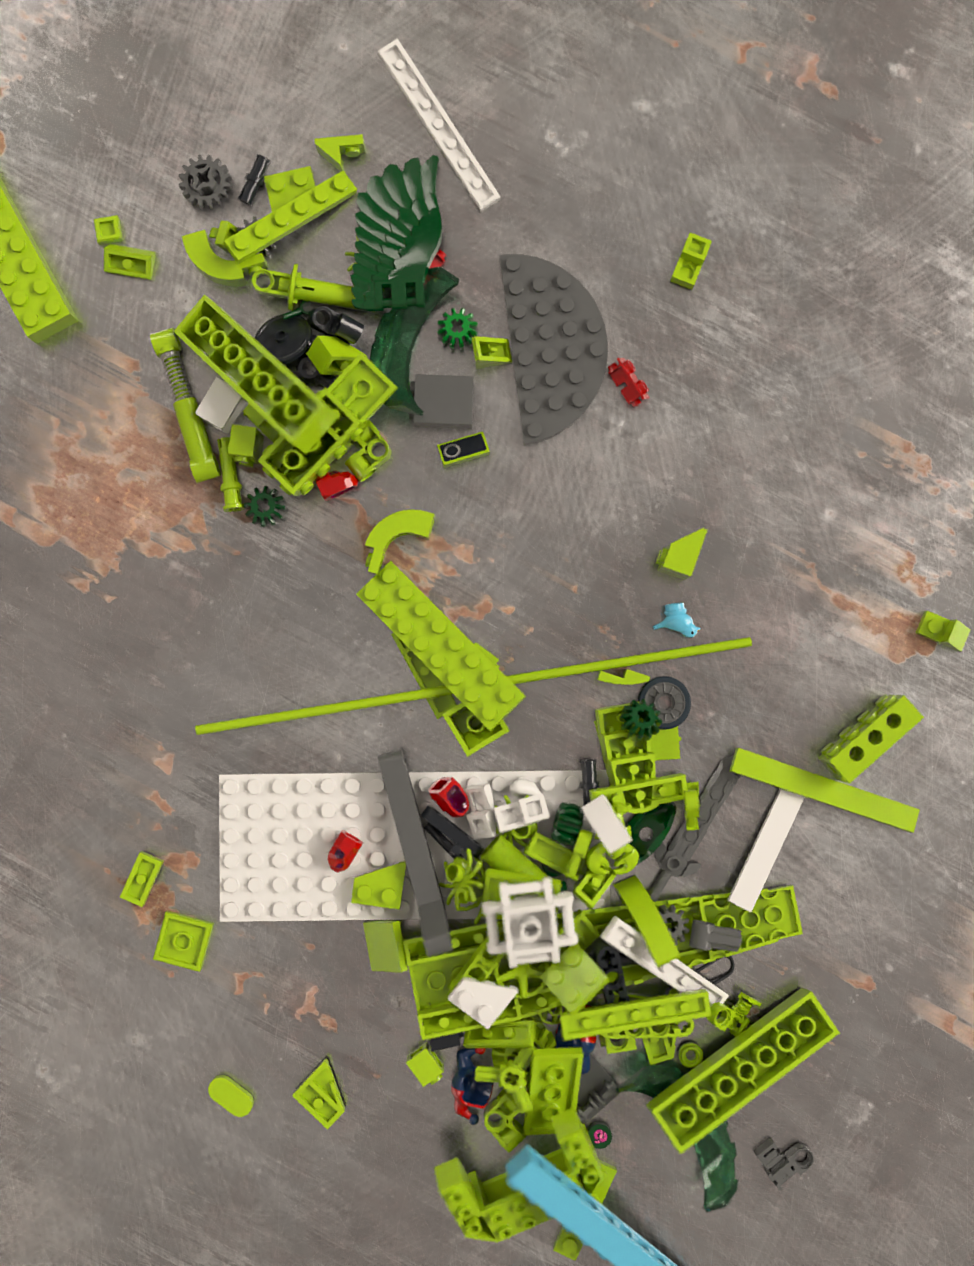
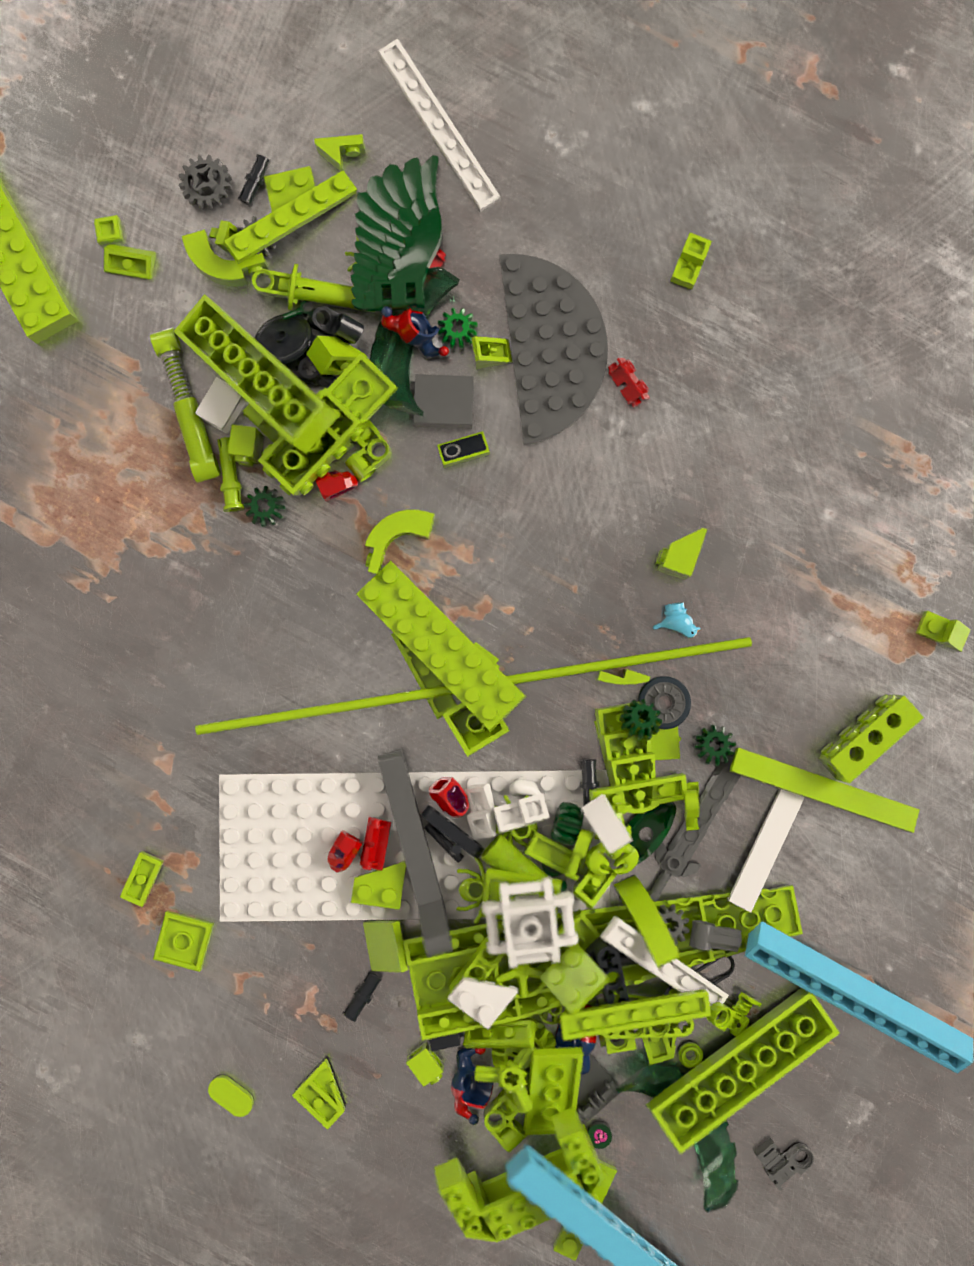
lime animal [439,848,482,910] -> none
none -> black pin [342,971,382,1022]
none -> red hinge [360,817,392,871]
none -> piece [381,307,449,359]
none -> dark green gear [693,725,736,767]
none -> medium azure brick [745,921,973,1074]

